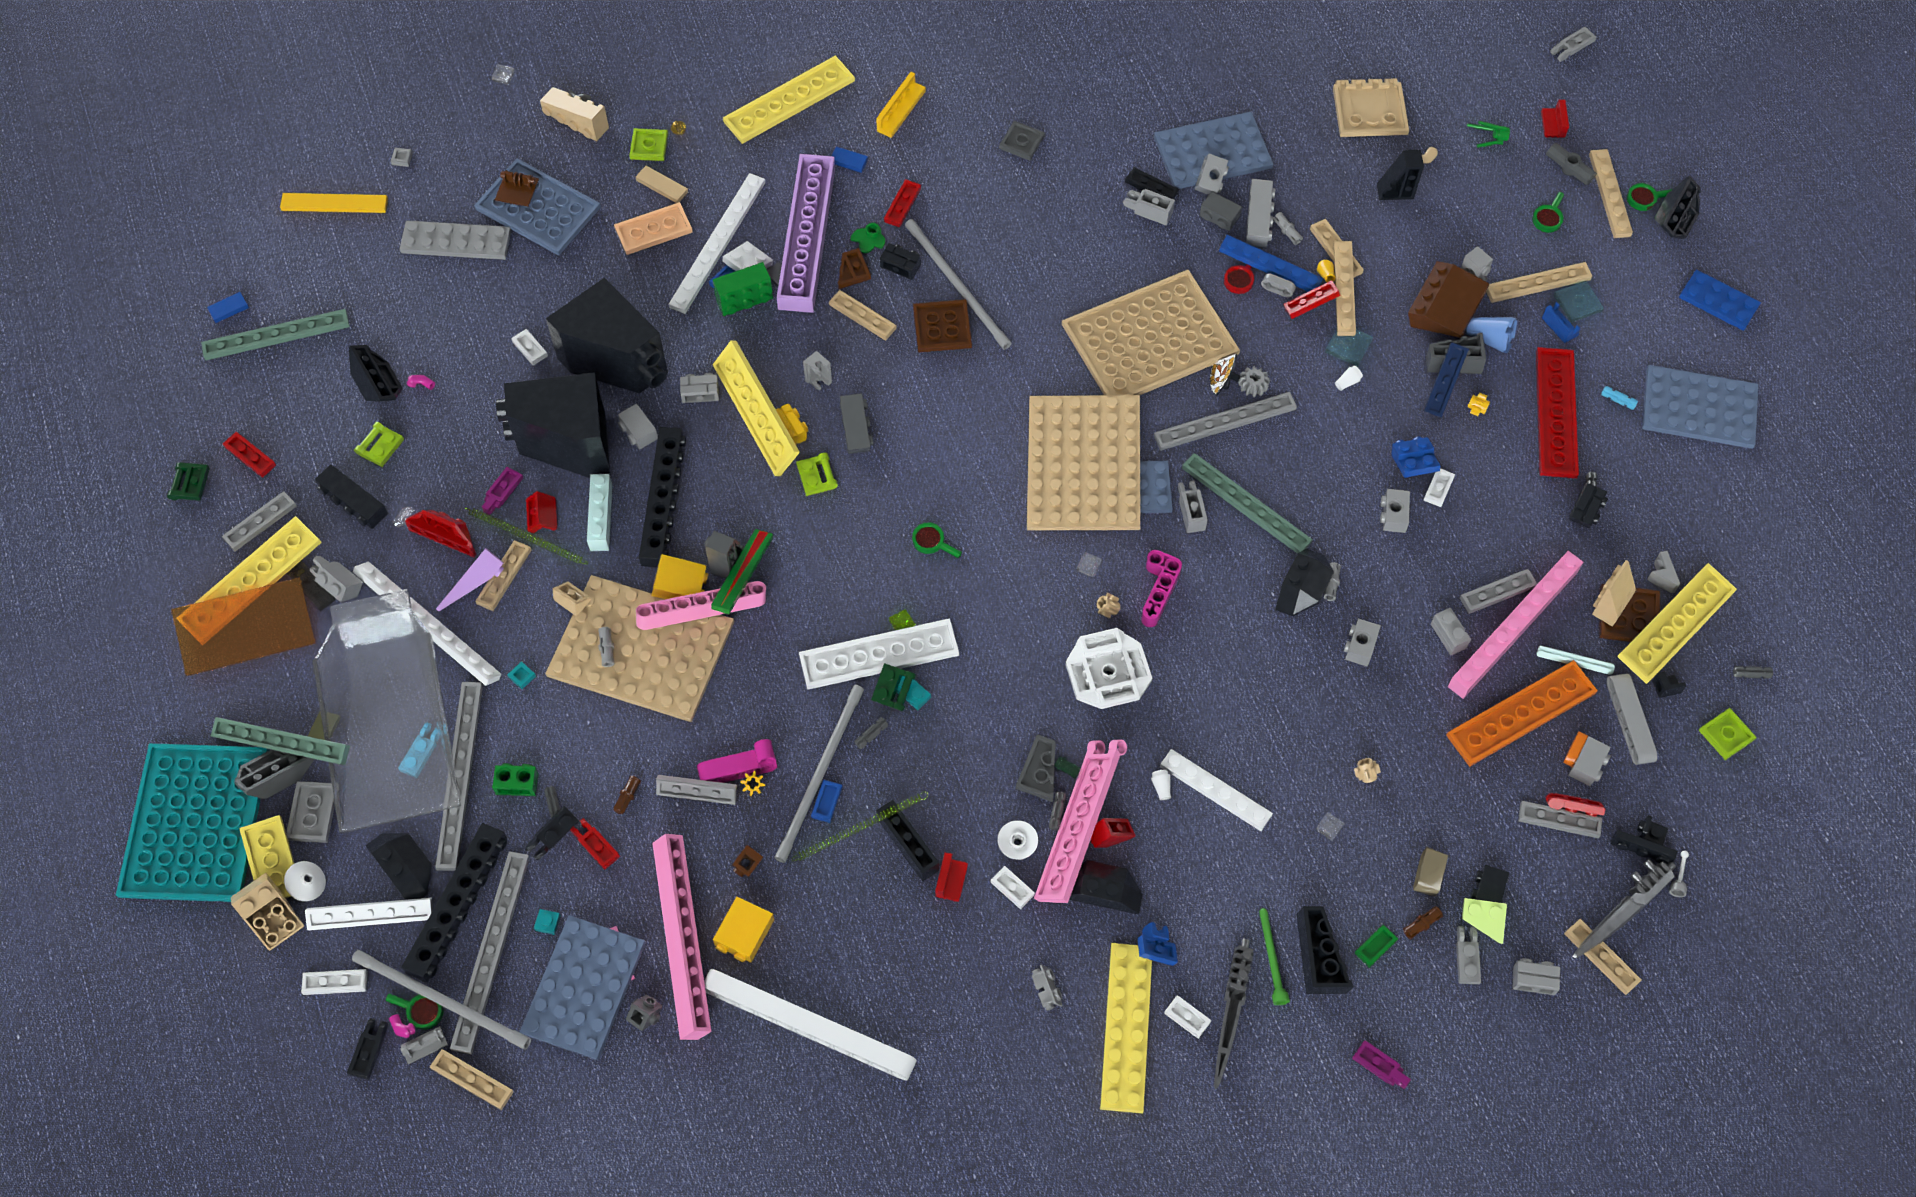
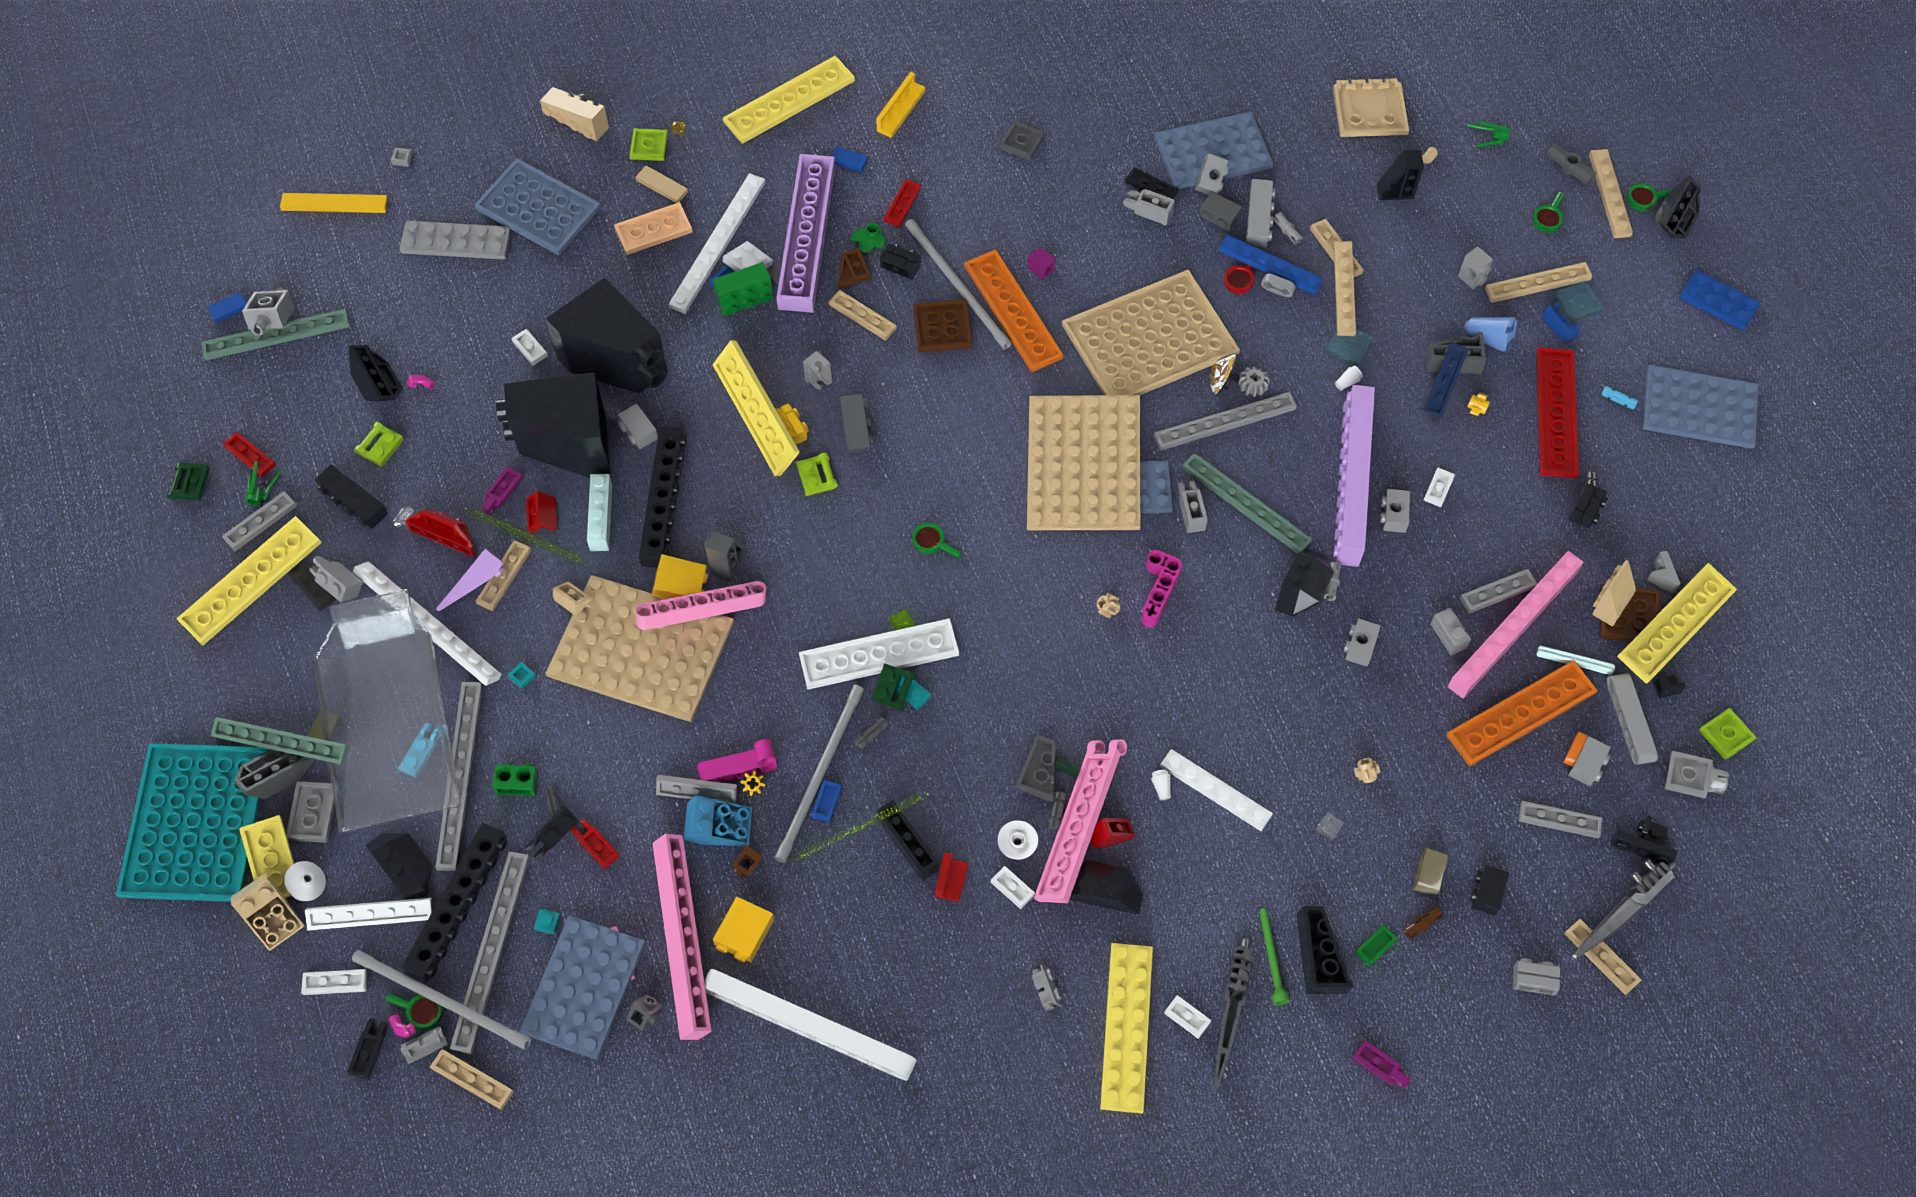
clear orange piece [171,577,316,676] -> none
clear plate [491,64,515,85] -> none
reddish brown hinge [495,170,539,207] -> none
light grey pin [598,627,614,667] -> none
reddish brown axle [613,776,641,814] -> none
light grey brick [680,373,719,403] -> none
green tile [711,529,773,614] -> none
white piece [1066,628,1152,709] -> none
clear plate [1077,552,1102,578] -> none
blue plate [1137,922,1178,966] -> none
red plate [1283,280,1340,319] -> none
yellow cone [1317,260,1335,282] -> none
blue plate [1391,436,1441,478] -> none
reddish brown slope [1408,261,1489,338] -> none
light grey hinge [1456,926,1481,984] -> none
yellowish green wing [1462,898,1507,944] -> none
red panel [1541,100,1569,138] -> none
hinge [1545,793,1606,817] -> none
light grey hinge [1551,27,1597,62] -> none
light grey hinge [1669,851,1689,897] -> none
dark grey axle [1733,666,1773,679] -> none
none -> light grey brick [242,287,295,336]
none -> green plant [245,461,282,505]
none -> dark azure slope [683,796,752,846]
none -> orange plate [964,249,1063,373]
none -> magenta brick [1027,247,1056,280]
none -> lavender brick [1333,385,1375,567]
none -> light grey plate [1664,751,1729,798]

